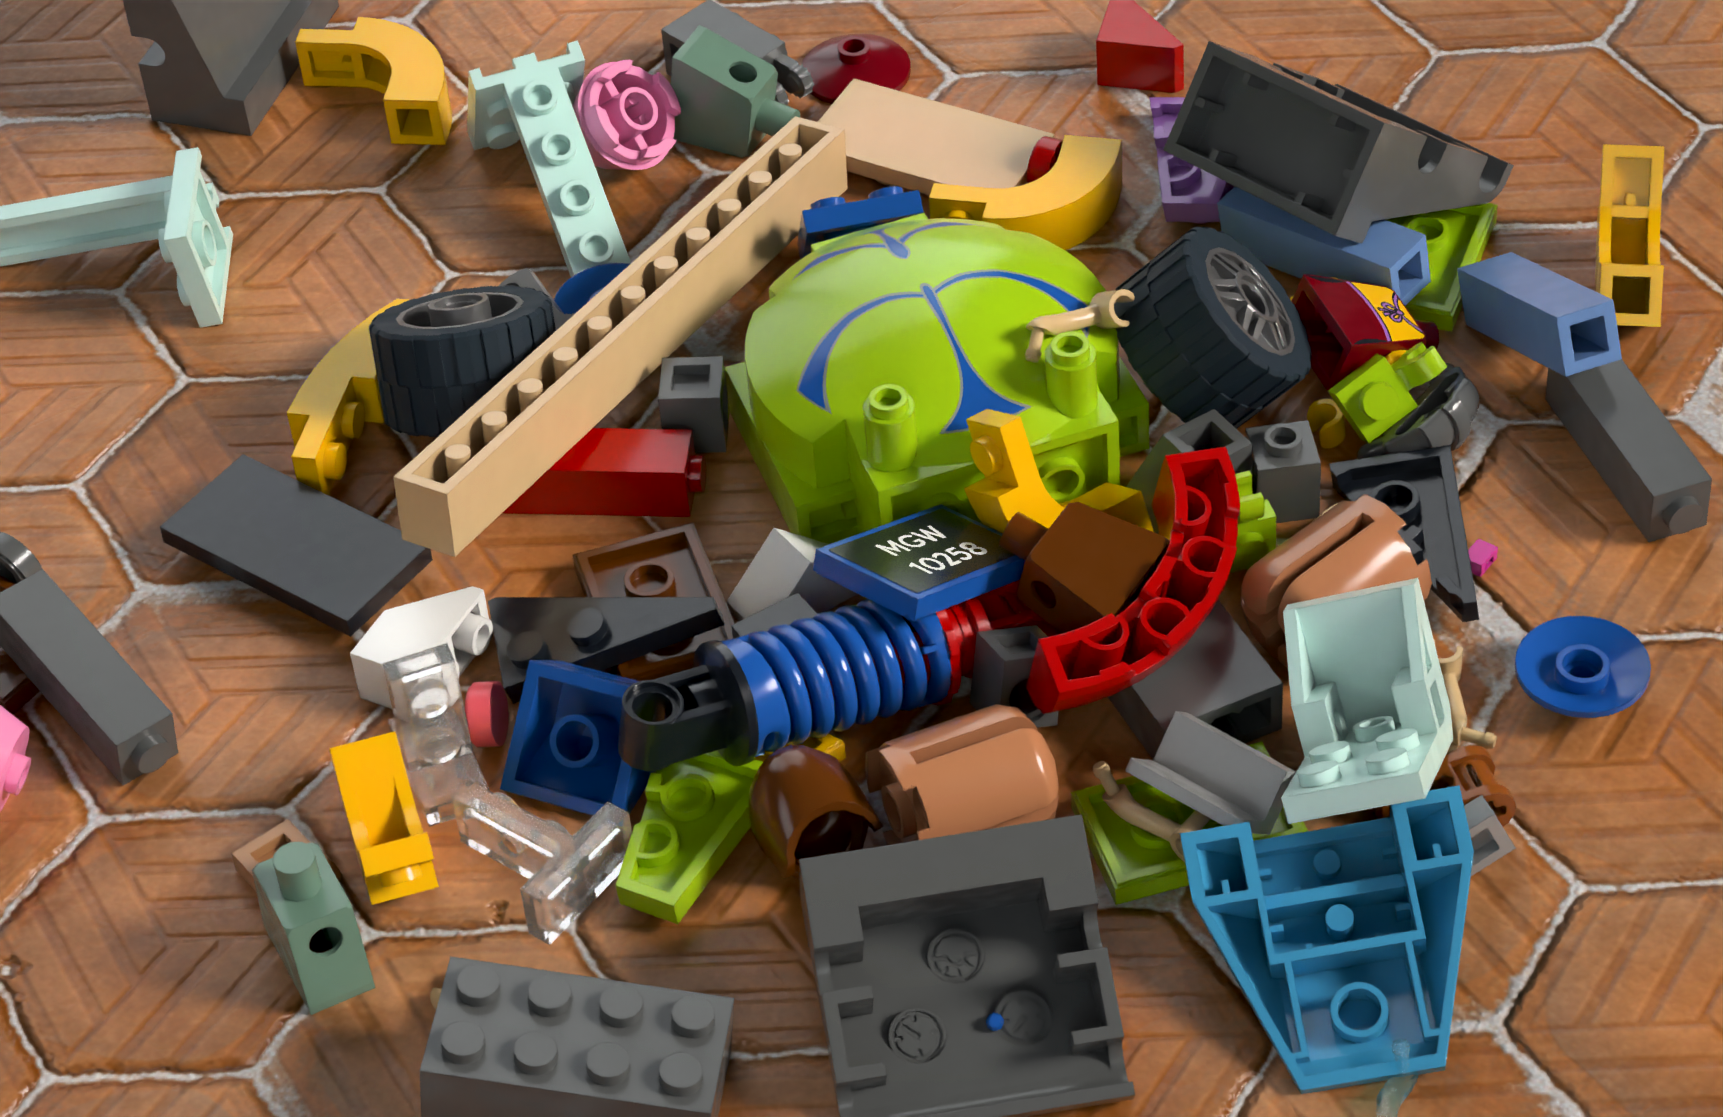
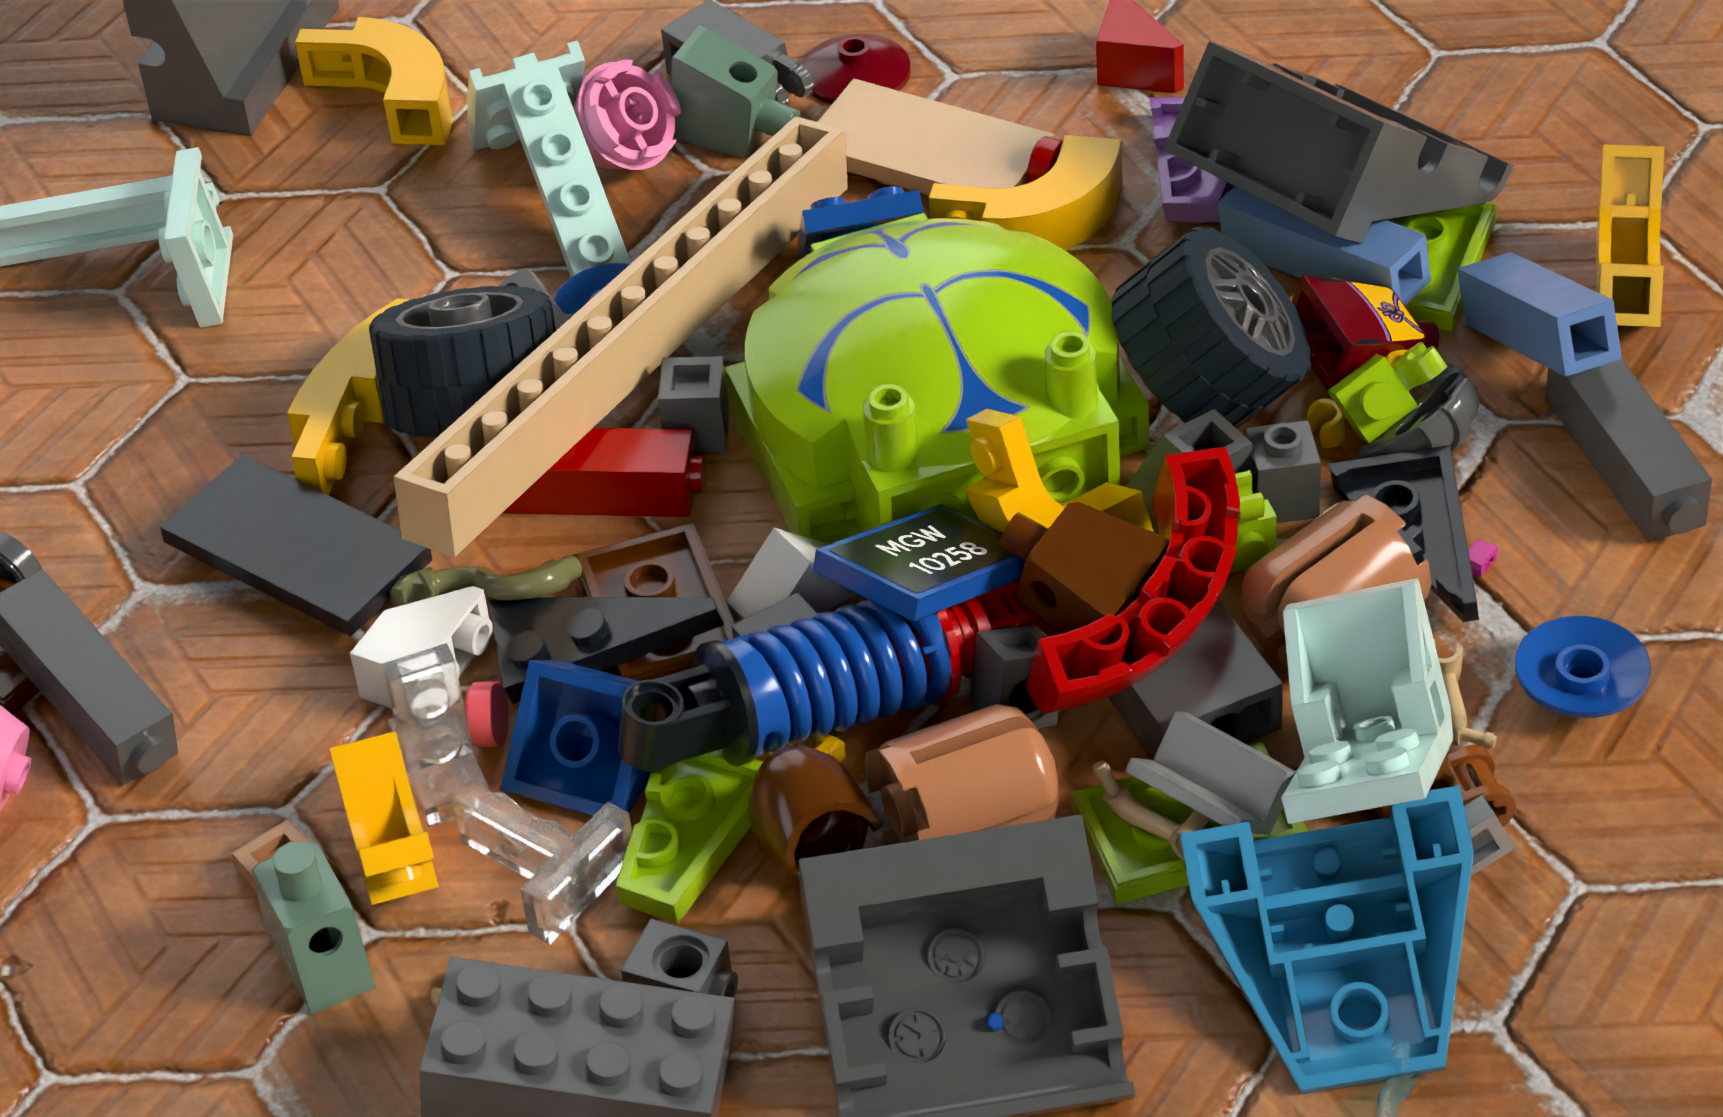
tan piece [1025,289,1135,362] -> none
none -> olive animal [390,555,582,605]
none -> dark grey brick [621,919,738,998]

